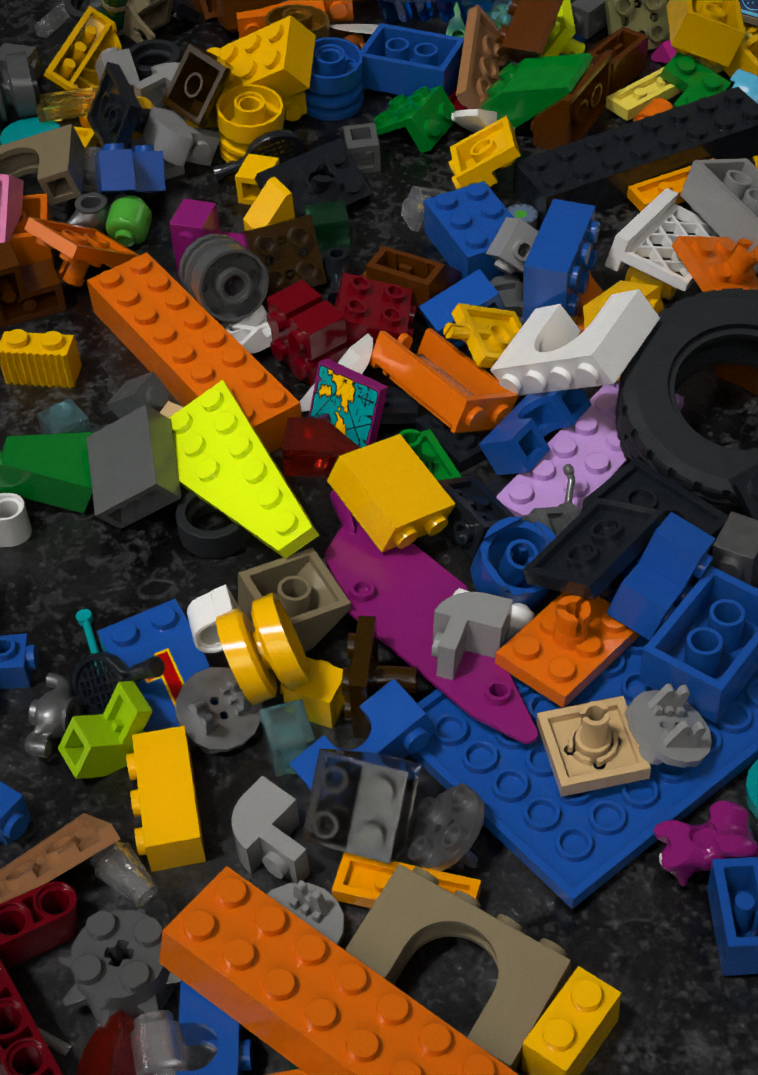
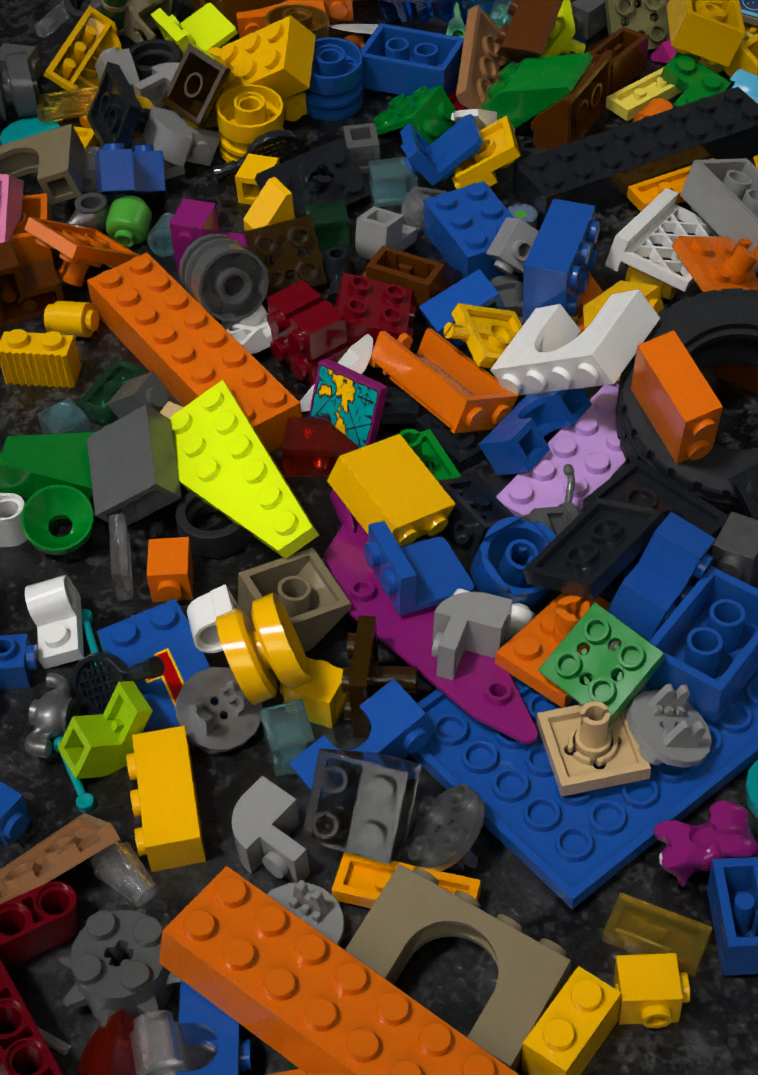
none -> green piece [21,484,94,555]
none -> white plate [25,575,84,669]
none -> yellow brick [44,301,99,338]
none -> teal hinge [52,736,95,813]
none -> clear green plate [76,359,147,425]
none -> clear tile [109,513,134,601]
none -> clear light blue cone [147,213,174,257]
none -> orange brick [147,537,194,602]
none -> neon yellow bracket [150,3,238,57]
none -> light grey brick [355,206,418,260]
none -> blue bracket [364,521,474,616]
none -> clear light blue brick [368,156,418,207]
none -> blue bracket [400,114,483,186]
none -> green plate [538,602,667,728]
none -> clear yellow plate [602,892,712,977]
none -> yellow brick [614,953,690,1028]
none -> orange brick [631,330,723,464]

